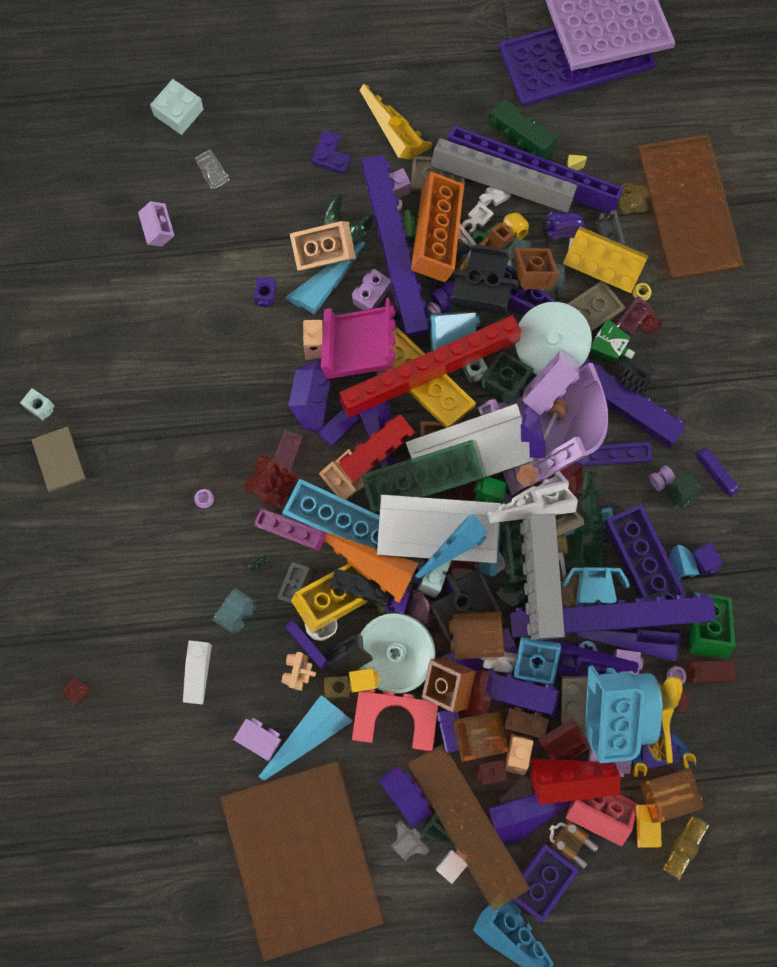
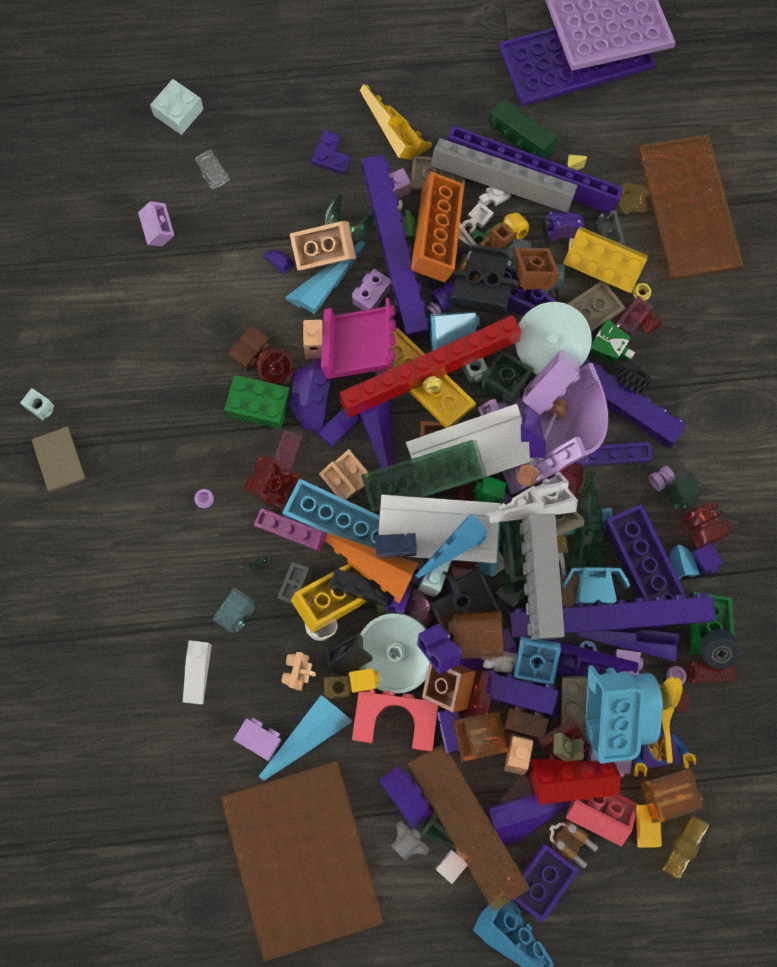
clear red plate [61,677,91,706] -> none
dark purple brick [254,277,277,308] -> none
dark purple beam [285,620,327,670] -> none
red wedge [338,414,415,485] -> none
clear red brick [475,760,507,785] -> none
dark purple beam [696,448,739,497] -> none
none -> green brick [224,375,291,429]
none -> reddish brown brick [229,325,270,371]
none -> clear red cylinder [256,347,295,385]
none -> dark purple brick [262,250,295,275]
none -> dark blue brick [375,533,417,559]
none -> dark purple brick [417,624,462,675]
none -> light yellow plate [422,376,442,393]
none -> olive bracket [553,733,584,761]
none -> clear red wheel [681,501,734,549]
none -> black wheel [701,629,740,669]

